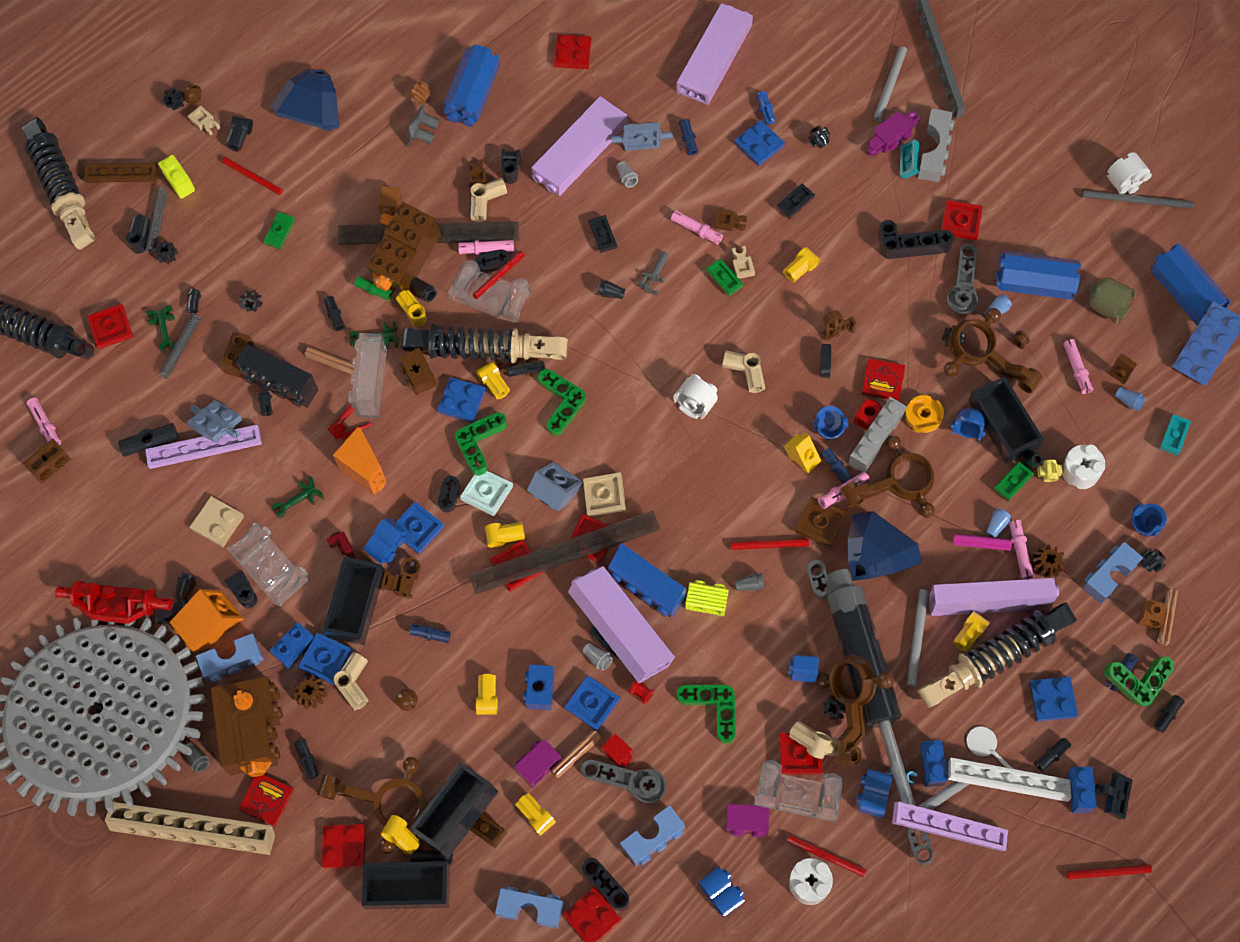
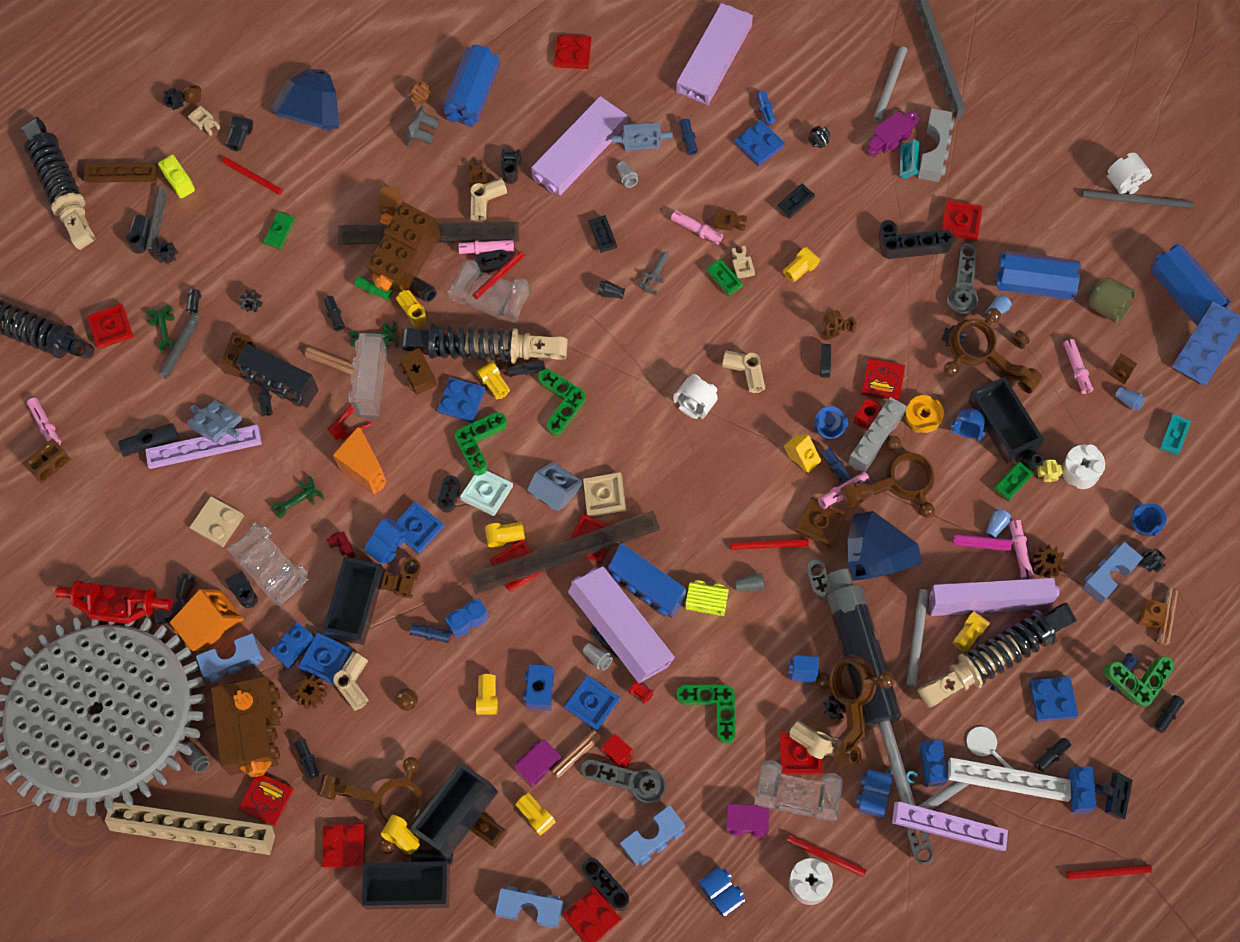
none -> blue brick [445,599,489,637]

